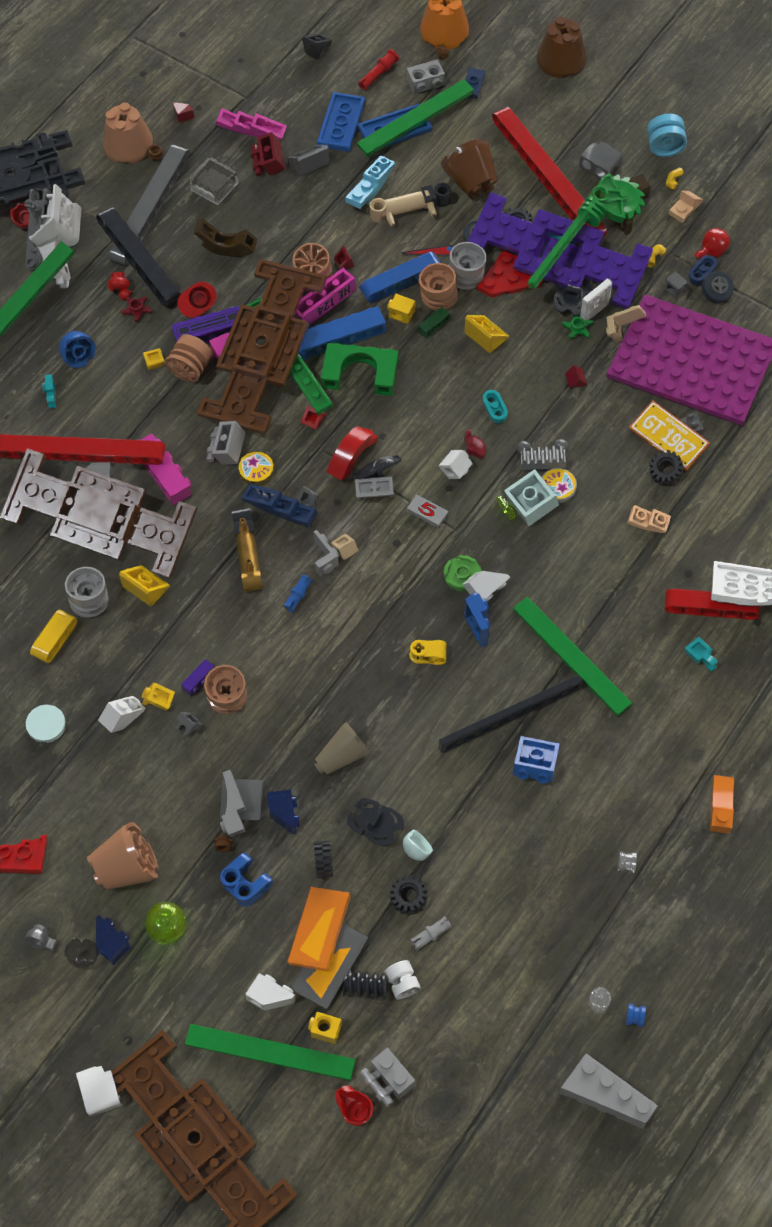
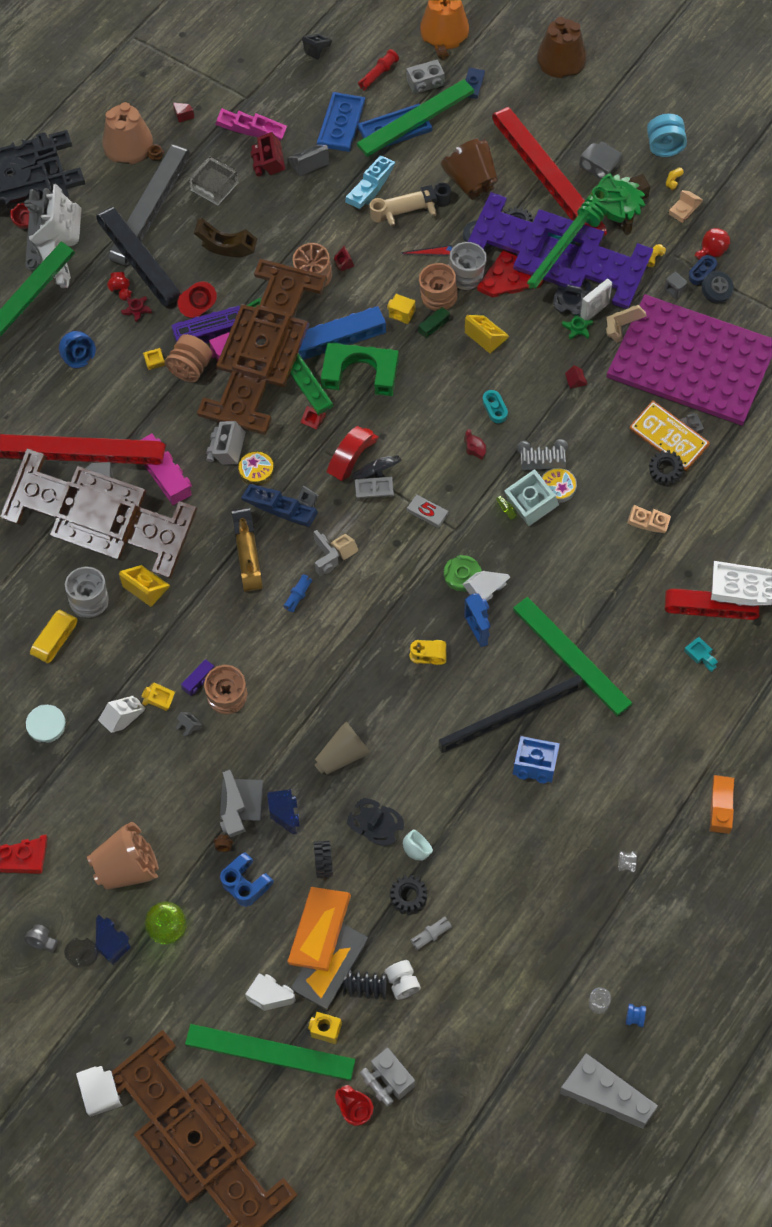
teal plate [42,374,56,409] -> none
dark pink brick [294,268,356,325] -> none
blue beam [359,252,441,303] -> none
white brick [439,450,473,479] -> none

